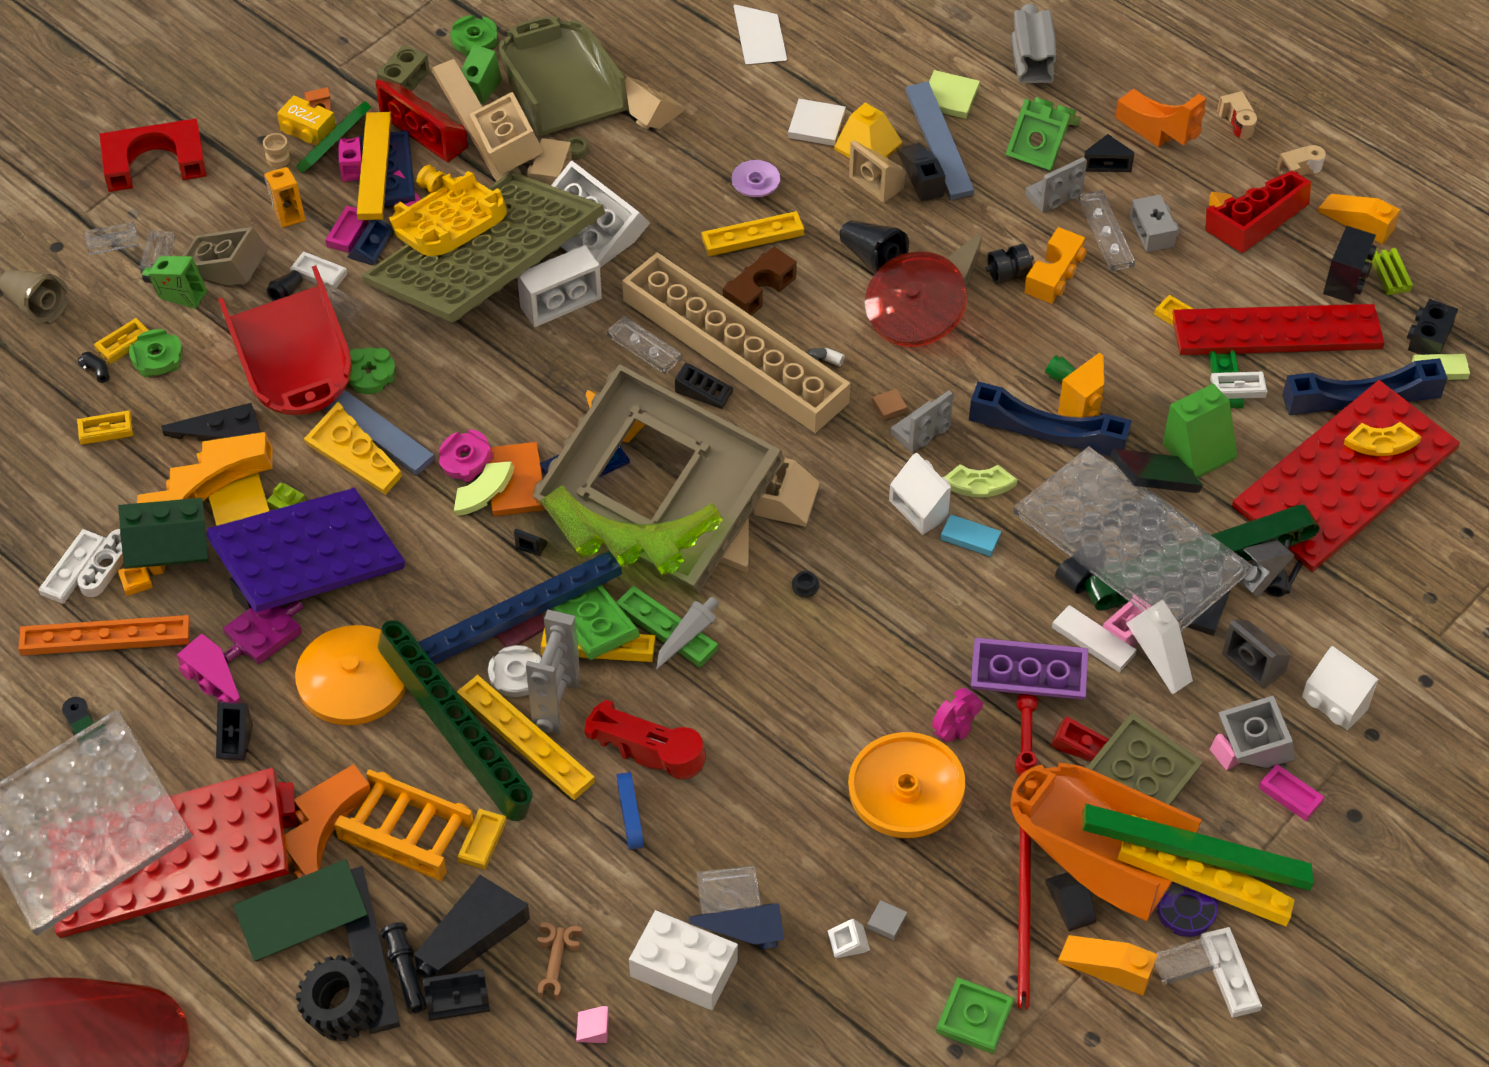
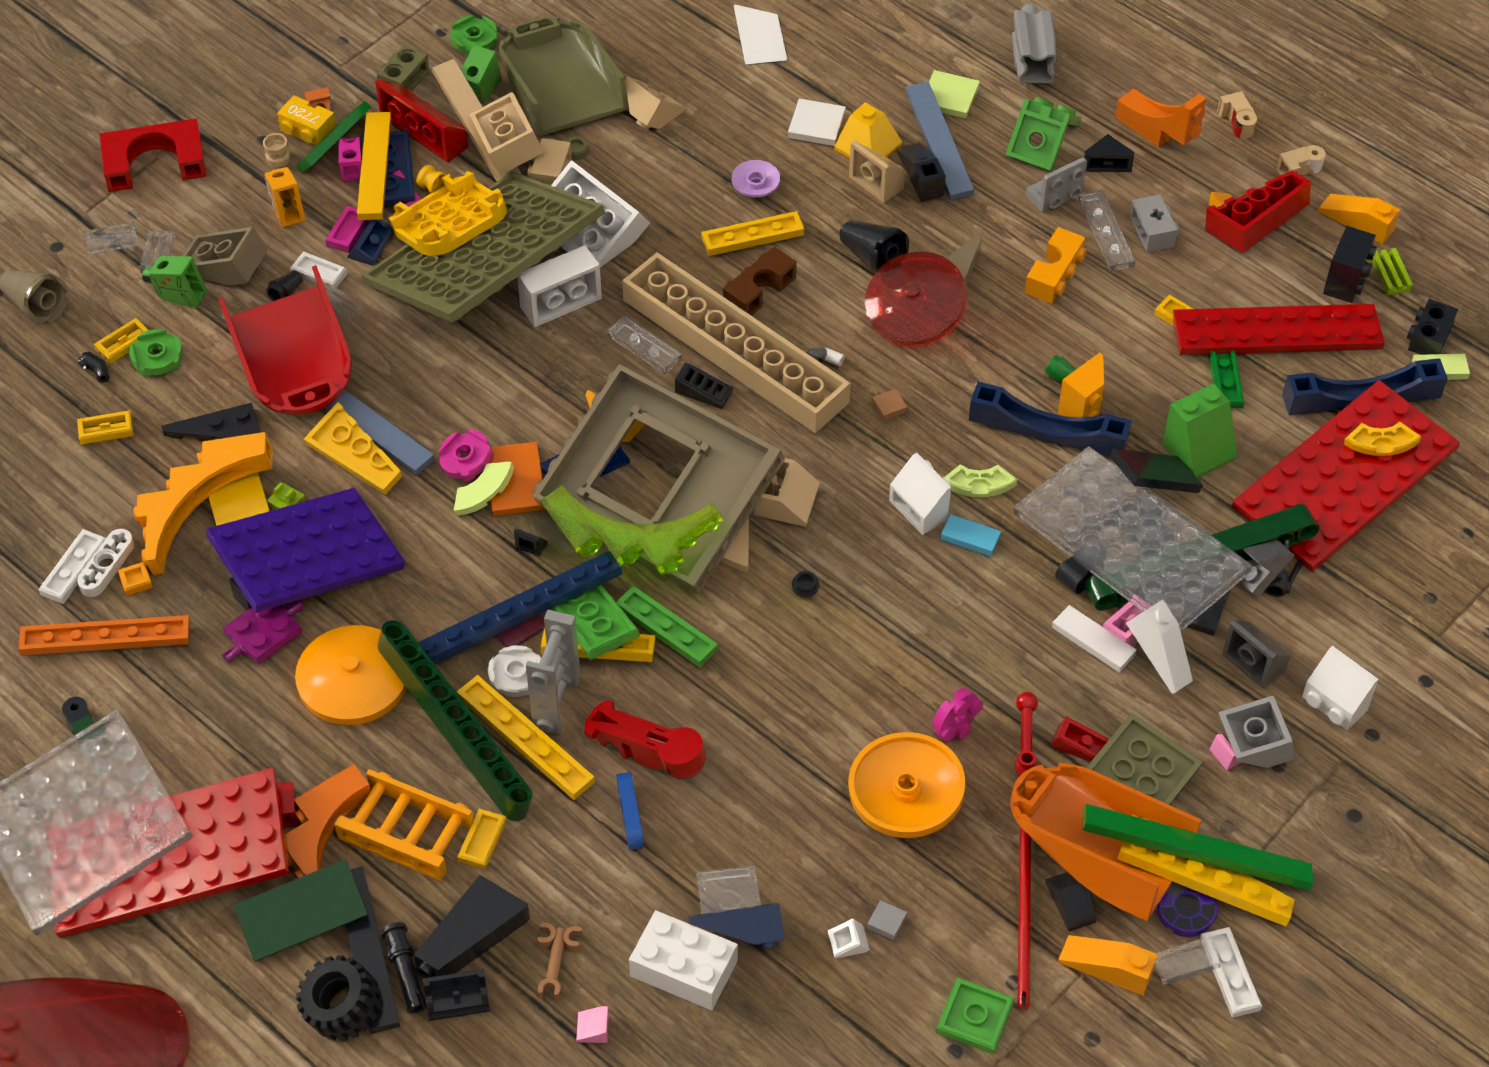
dark green slope [118,498,208,569] -> none
dark pink slope [177,634,241,703] -> none
black slope [216,701,253,760] -> none
bright green plate [348,348,396,394] -> none
light grey bar [656,597,719,670] -> none
light grey bracket [891,390,953,453] -> none
medium lavender slope [971,638,1088,700] -> none
black wheel [985,243,1034,284] -> none
white tile [1210,372,1267,399] -> none
dark pink tile [1259,764,1325,821] -> none

